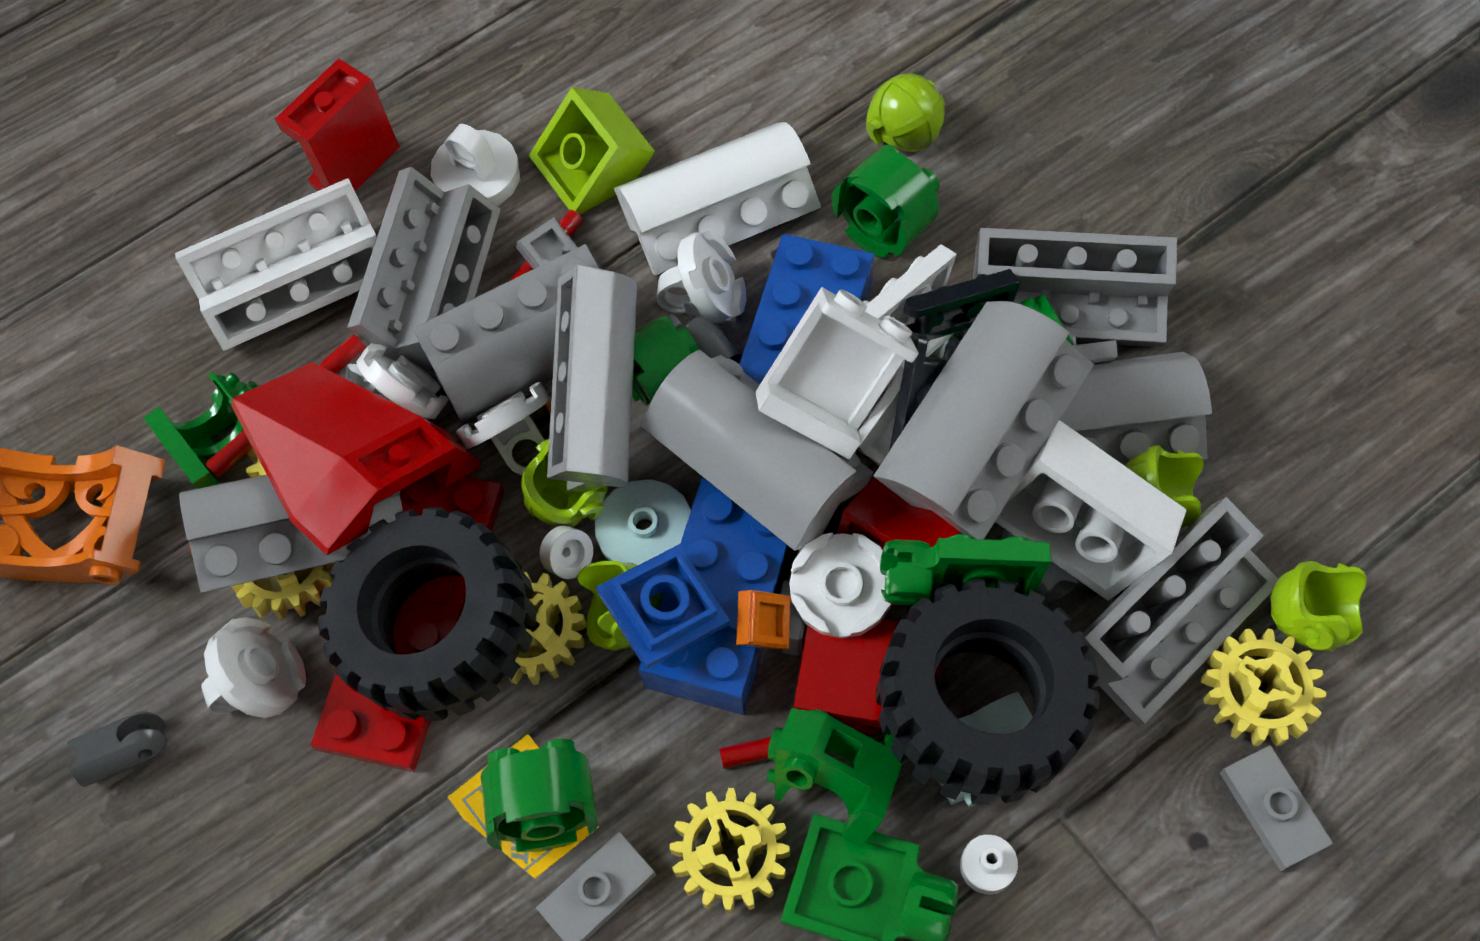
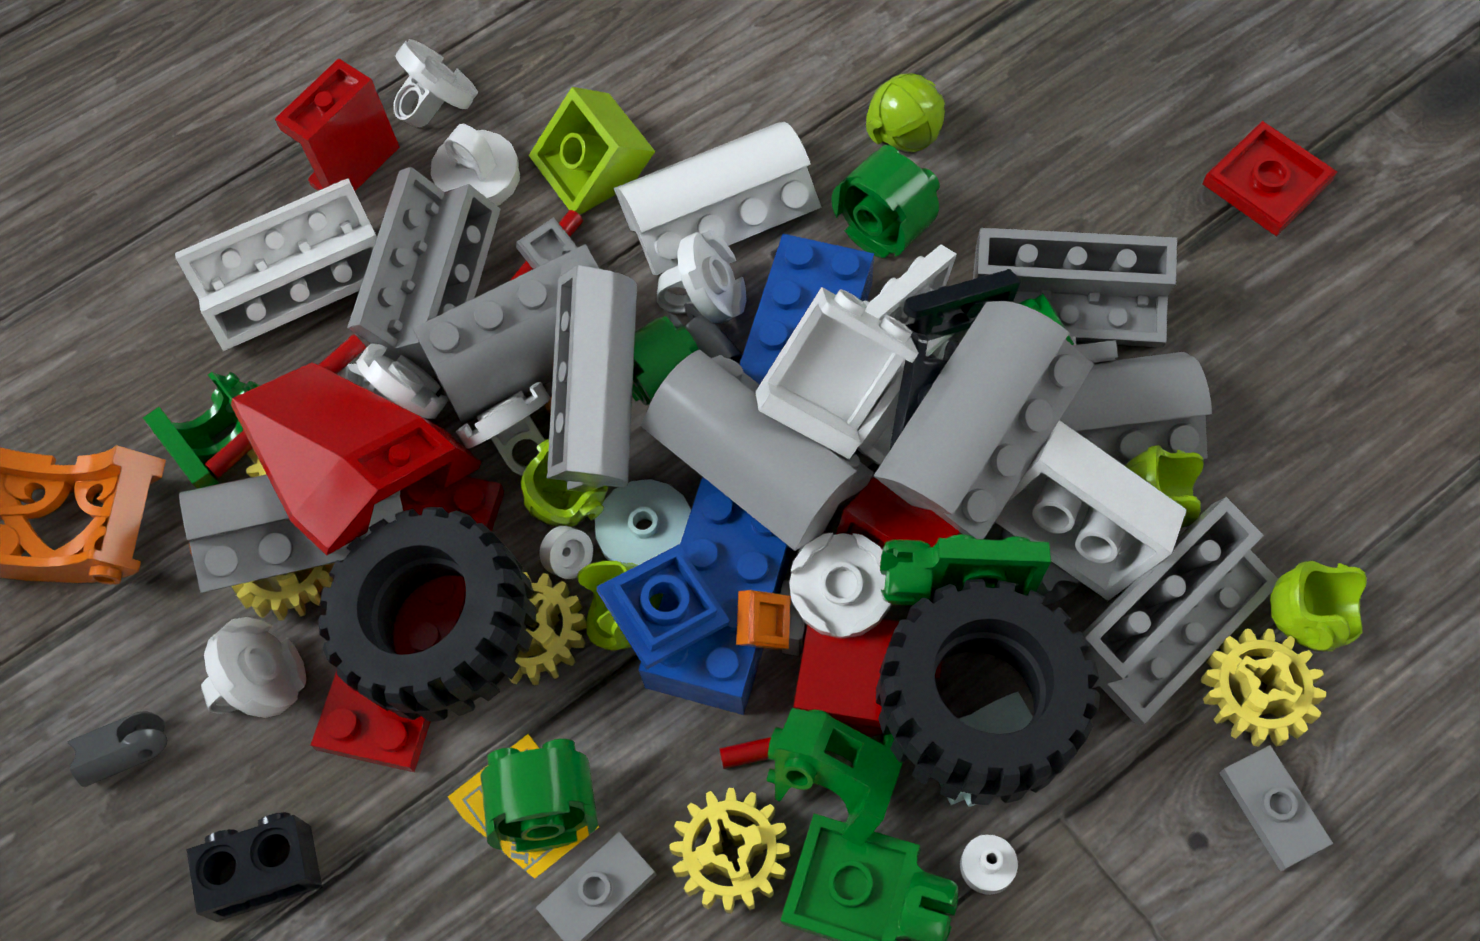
none -> black brick [186,812,323,922]
none -> white tile [393,39,478,127]
none -> red plate [1202,121,1337,237]

